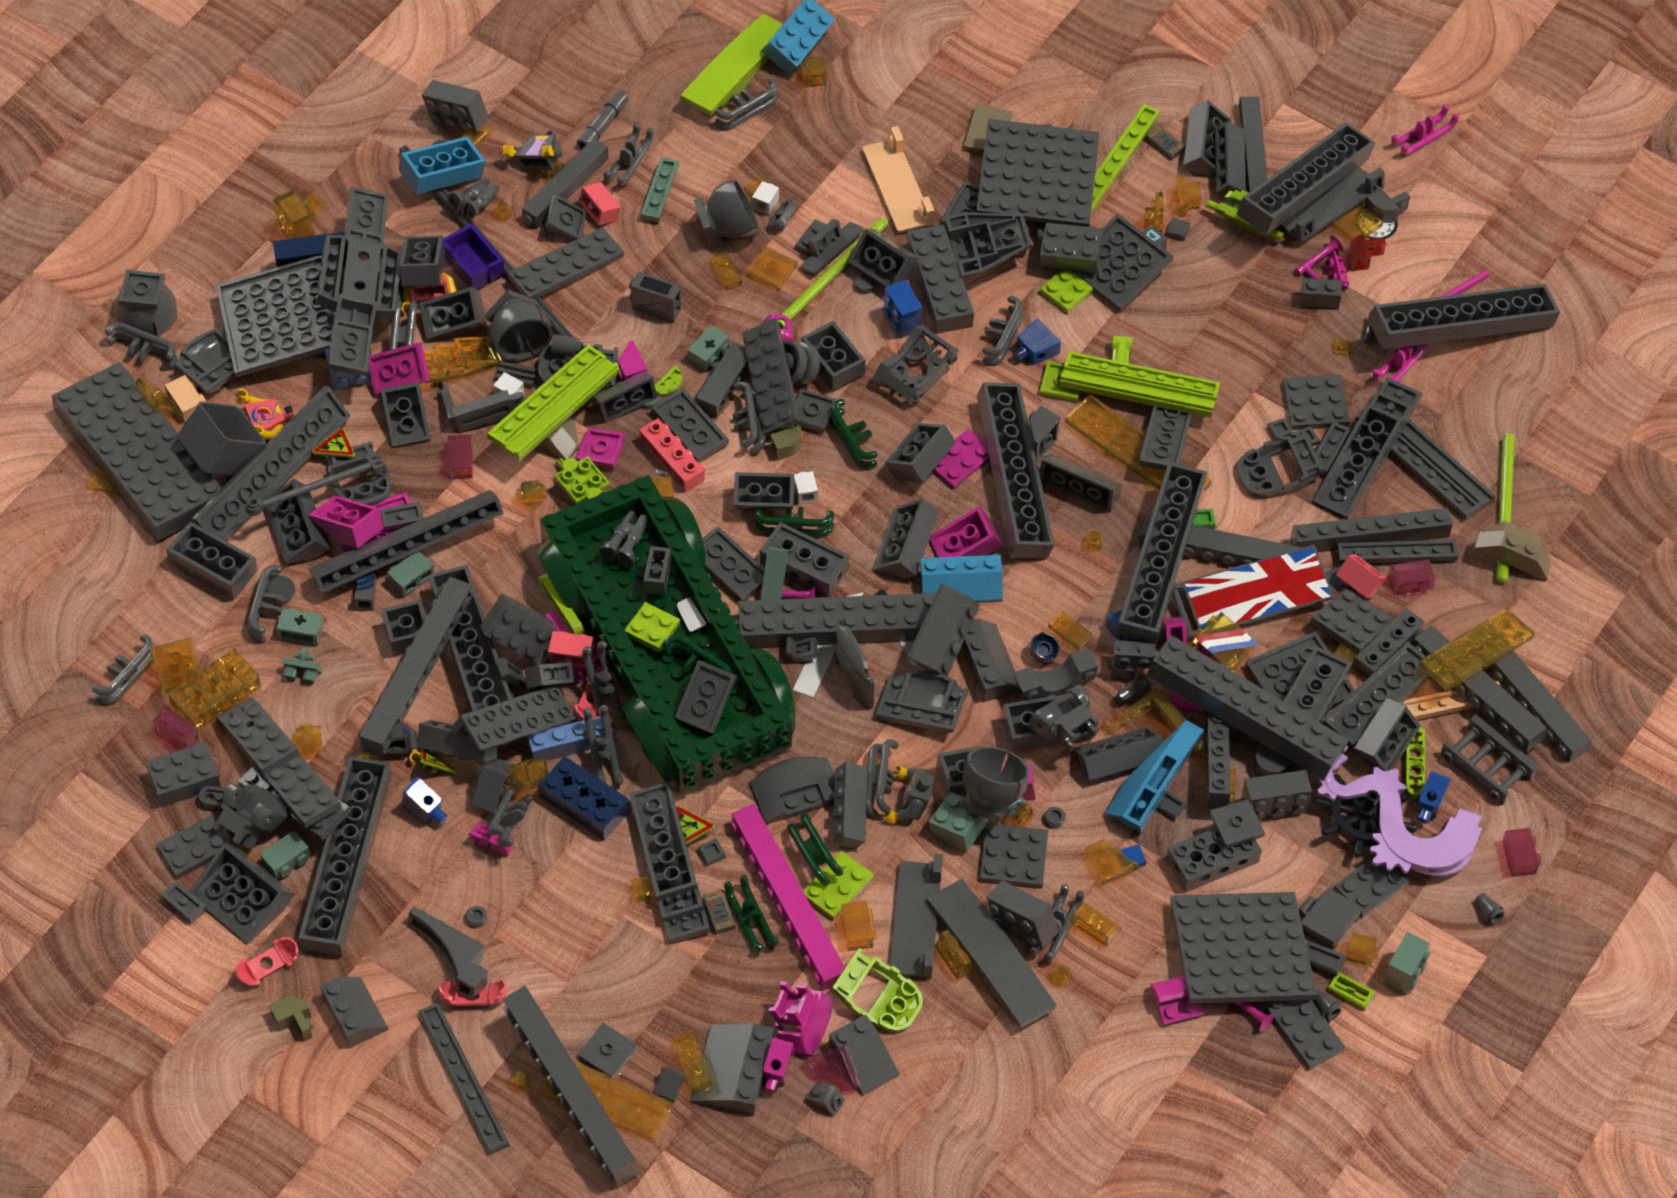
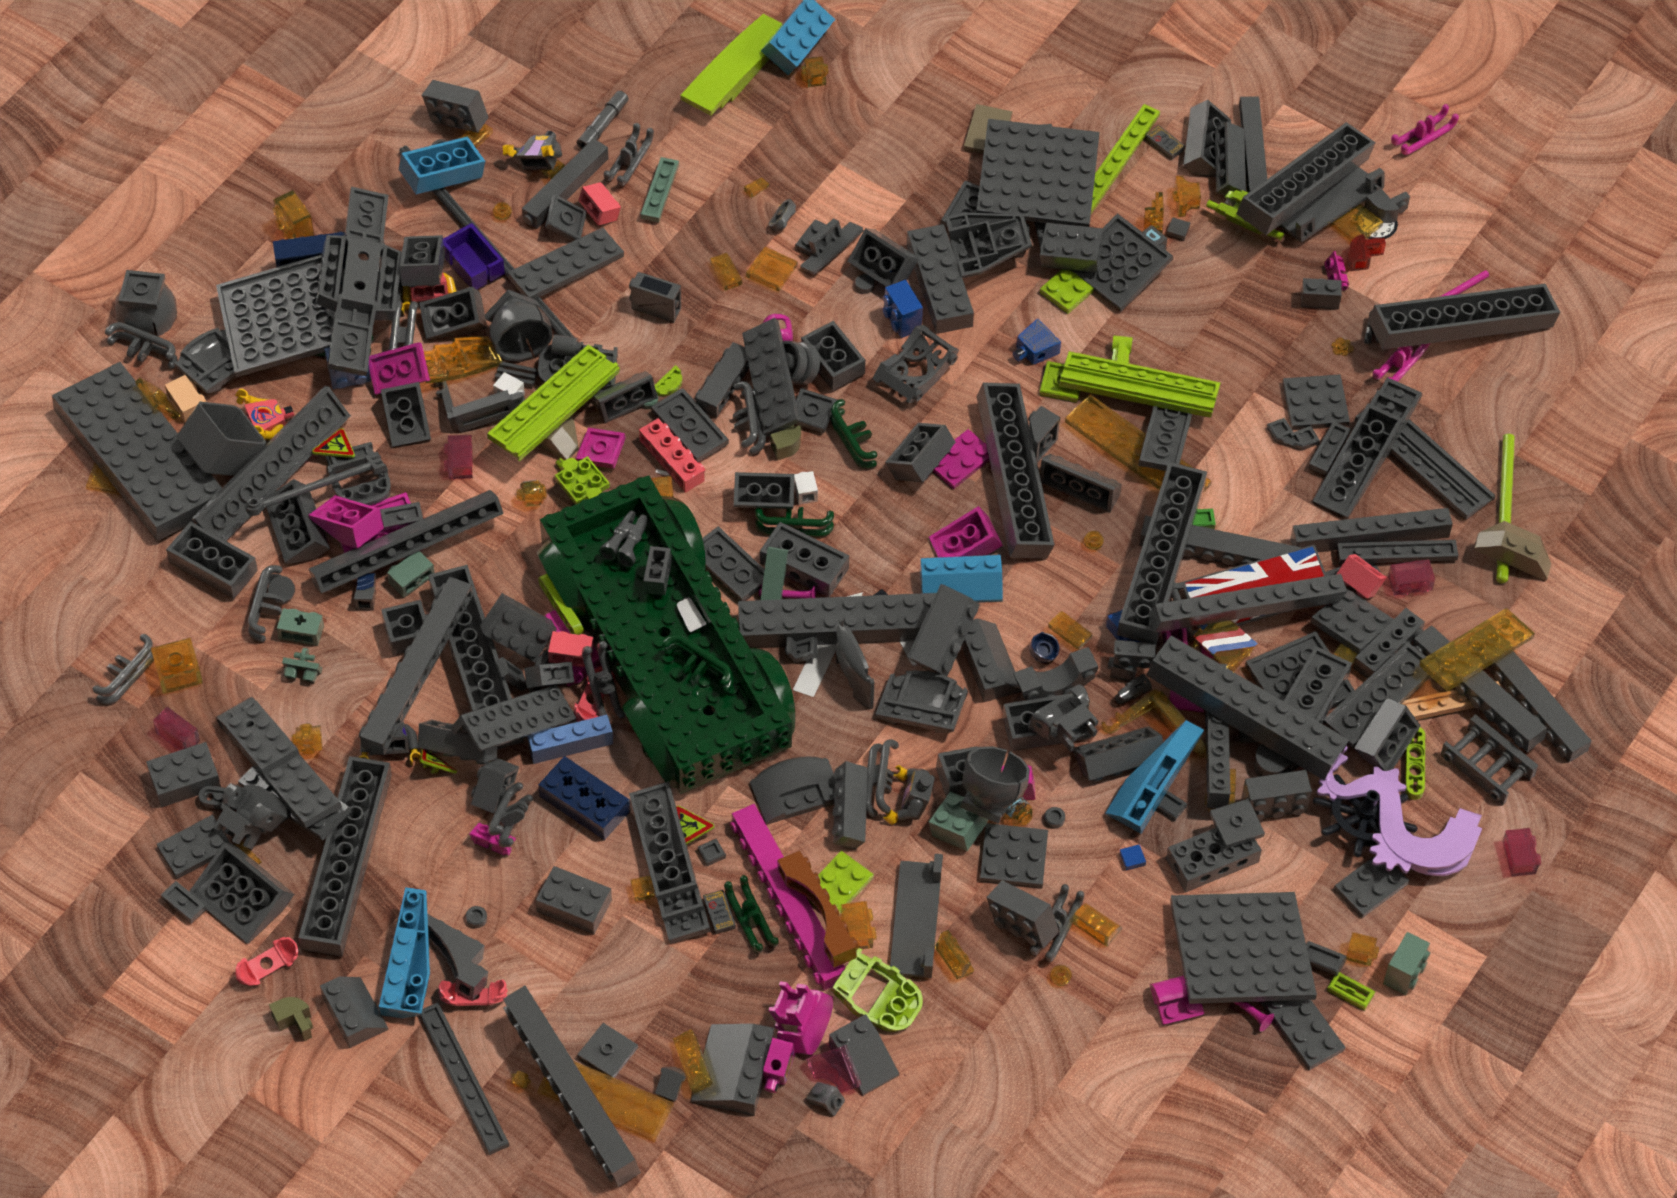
clear yellow brick [168,648,261,732] -> none
sand green brick [260,830,311,880] -> none
clear yellow slope [300,191,326,217] -> none
torso [402,777,448,825] -> none
dark grey piece [447,178,499,219] -> none
clear yellow brick [509,757,548,790] -> none
dark grey piece [583,705,623,785] -> none
dark pink slope [617,340,647,382] -> none
lime plate [625,602,680,652] -> none
dark grey plate [675,660,737,733] -> none
sand green brick [687,325,730,372] -> none
dark grey plate [694,178,759,248] -> none
dark grey piece [715,77,778,129] -> none
white brick [752,181,779,215] -> none
lime piece [778,217,888,329] -> none
dark green piece [787,813,843,886] -> none
light nougat bracket [863,126,935,233] -> none
dark grey slope [872,499,939,580] -> none
dark grey slope [926,879,1057,1028] -> none
dark grey piece [982,296,1023,365] -> none
clear yellow wing [1085,839,1139,885] -> none
dark grey slope [1237,432,1324,498] -> none
dark pink piece [1295,235,1343,279] -> none
dark grey piece [1299,888,1362,948] -> none
dark grey cone [1314,989,1342,1020] -> none
blue torso [1417,771,1451,824] -> none
dark grey cone [1475,893,1505,924] -> none
none -> dark azure wedge [379,887,430,1019]
none -> dark grey brick [536,866,612,934]
none -> dark orange arch [777,850,859,968]
none -> dark grey brick [1149,574,1347,633]

